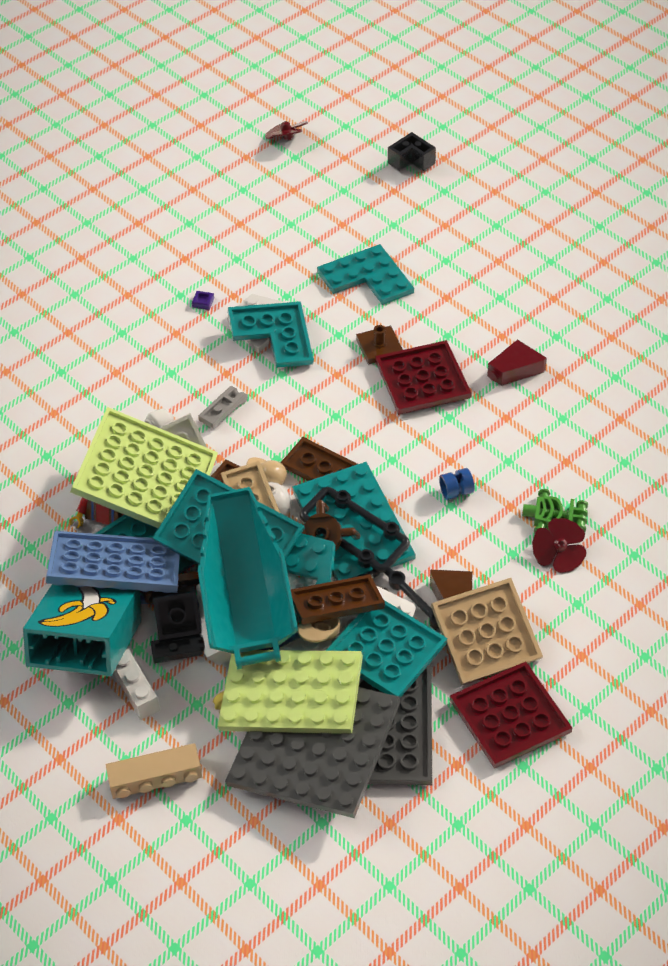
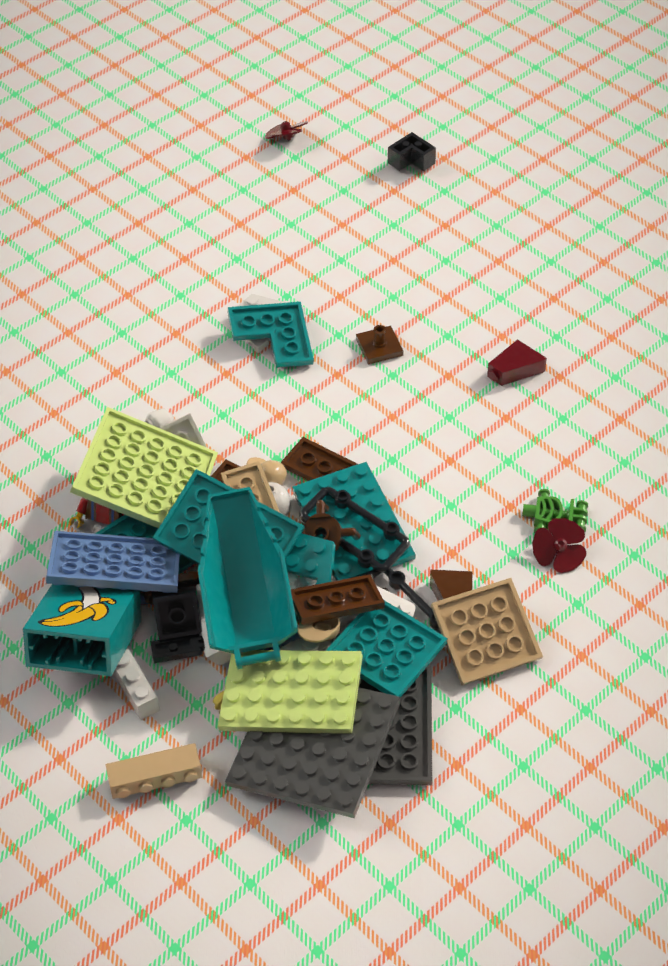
dark purple tile [192,291,215,310] -> none
light grey plate [198,386,248,429] -> none
teal plate [317,244,414,305] -> none
dark red plate [375,340,472,415] -> none
blue wheel [439,468,475,500] -> none
dark red plate [450,661,573,769] -> none

